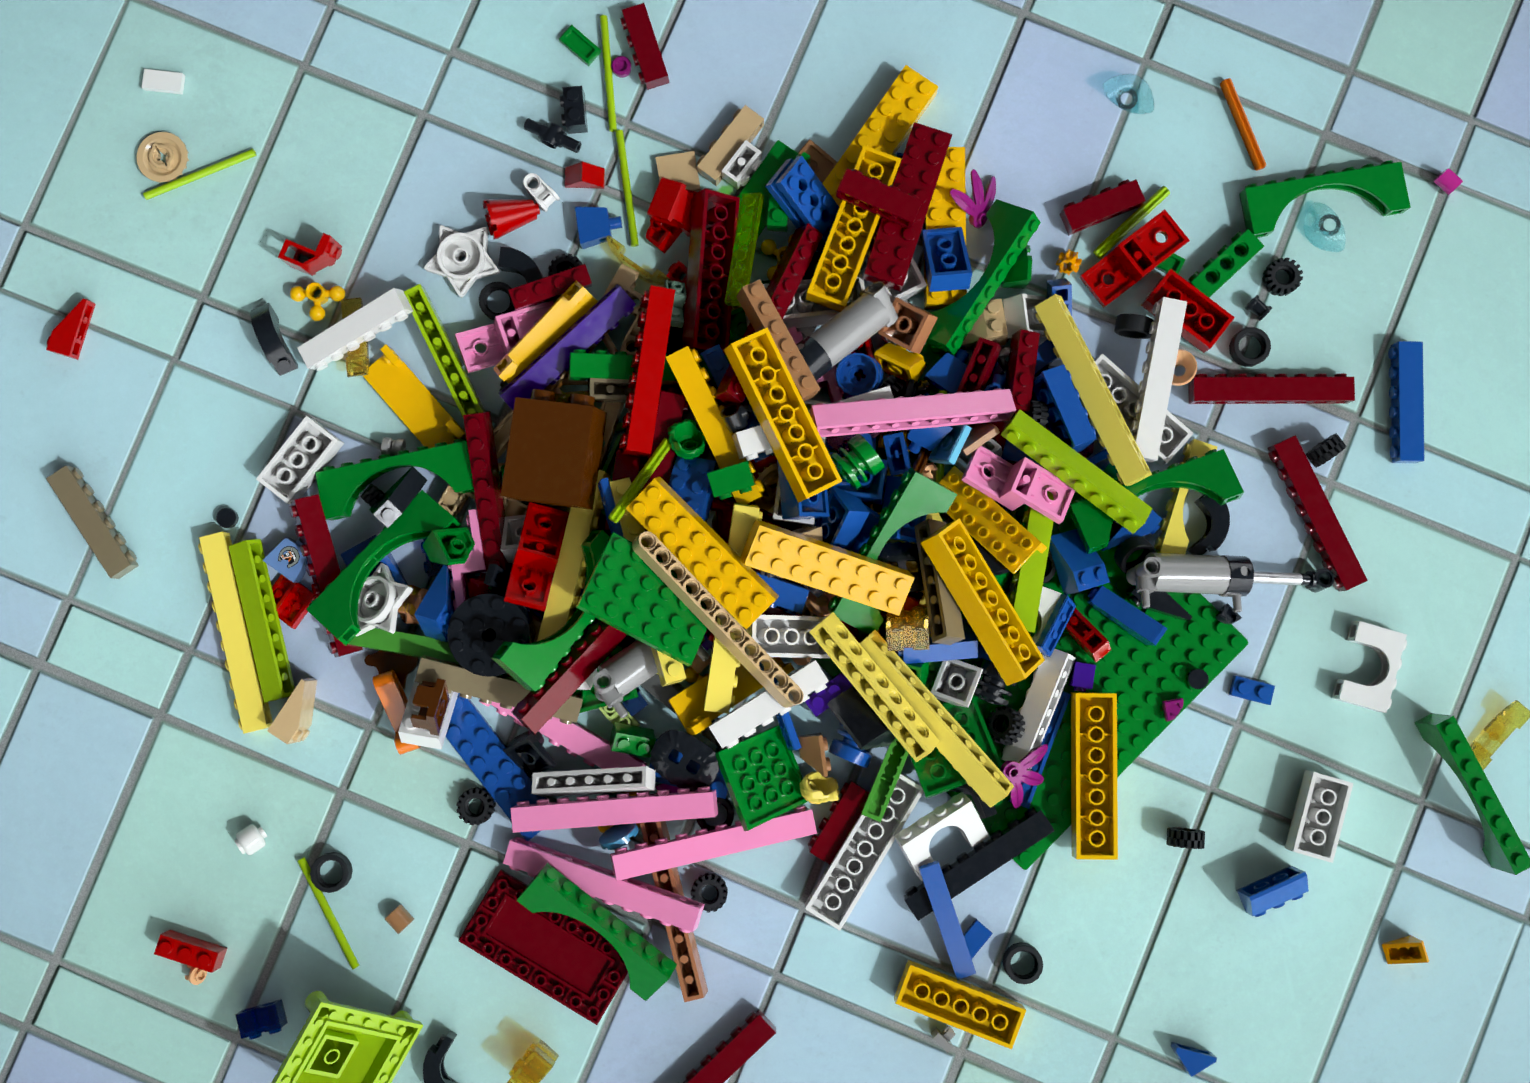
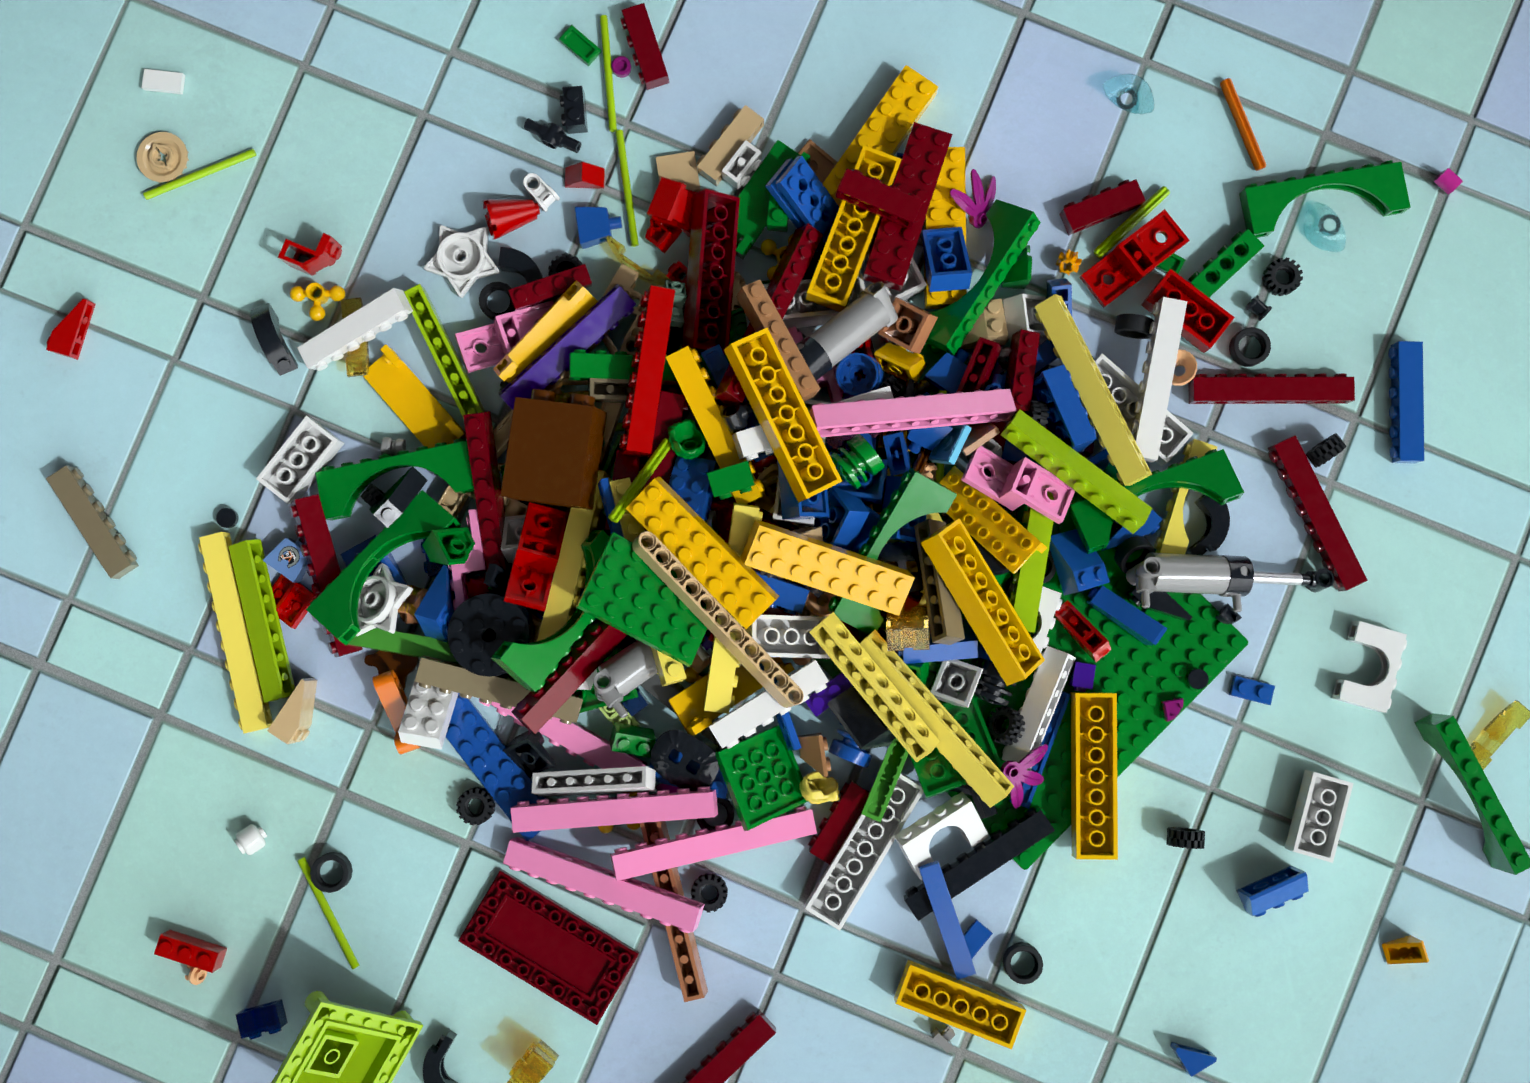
medium nougat brick [385,905,414,934] -> none
reddish brown panel [410,678,450,736] -> none
green arch [516,863,677,1001] -> none
dark azure tile [599,823,639,850] -> none
clear neon green plate [724,192,764,306] -> none
blue tile [1036,594,1076,657] -> none

